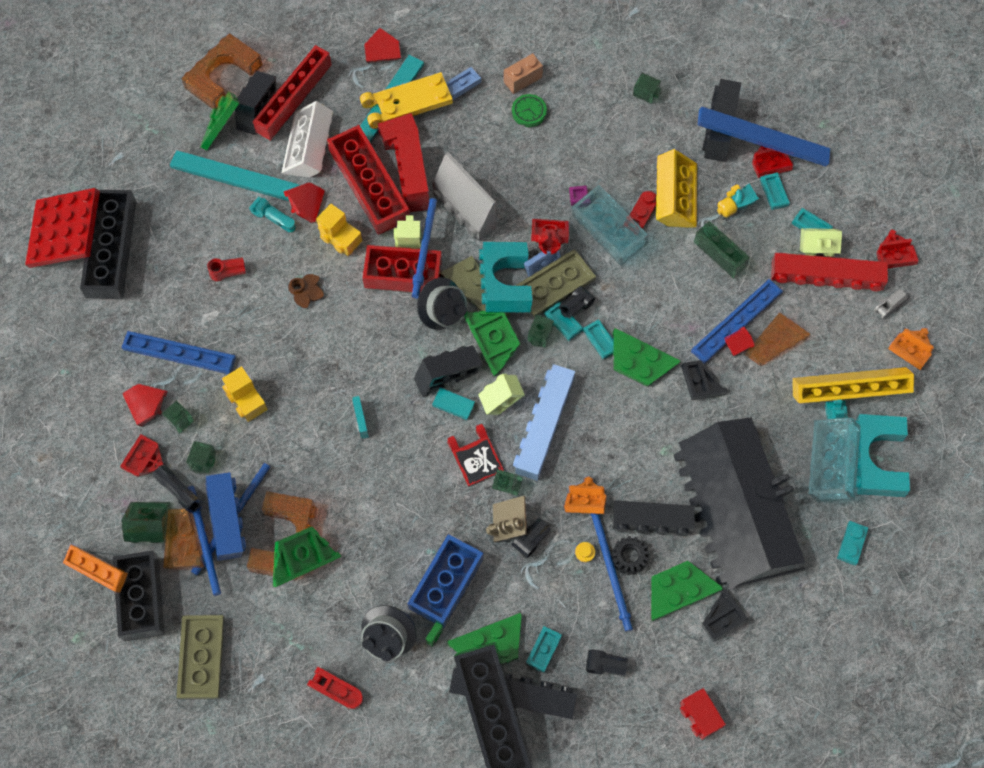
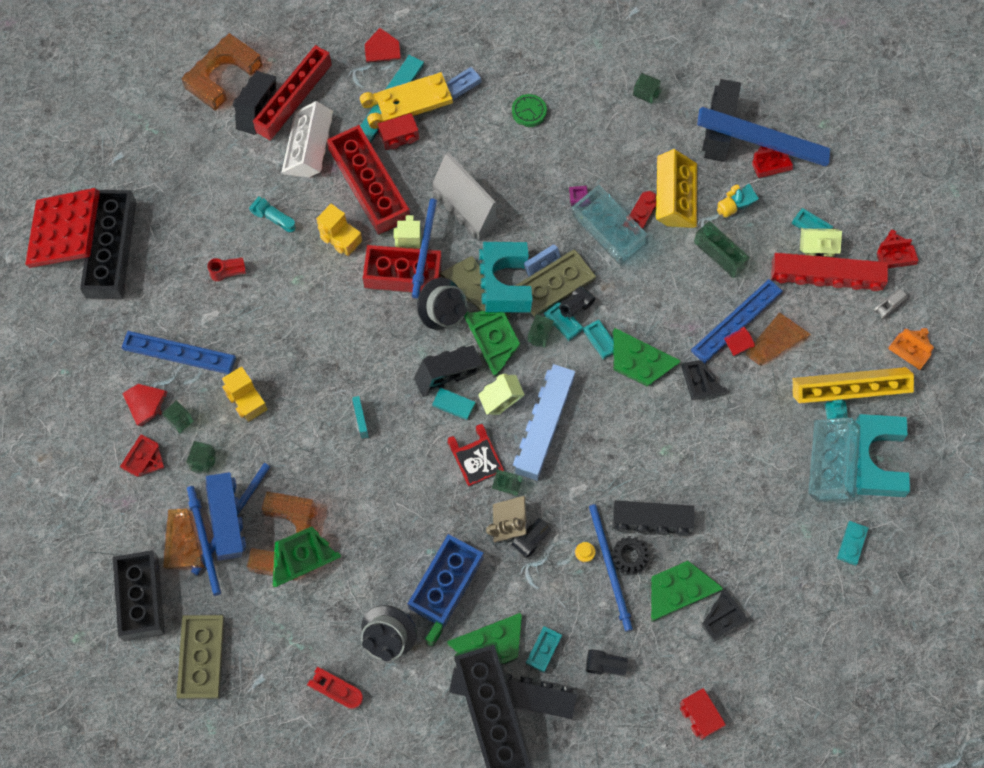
orange tile [63,545,128,593] -> none
clear green slope [121,502,170,543] -> none
black axle [153,464,202,514] -> none
teal tile [170,150,300,202] -> none
green wing [200,91,239,151] -> none
red slope [284,182,325,223] -> none
reddish brown plate [288,274,324,308] -> none
red brick [393,129,429,212] -> none
nougat brick [504,53,543,94] -> none
red plate [531,219,569,255] -> none
orange slope [564,476,607,514] -> none
black piece [674,417,805,590] -> none
teal tile [760,172,790,210] -> none

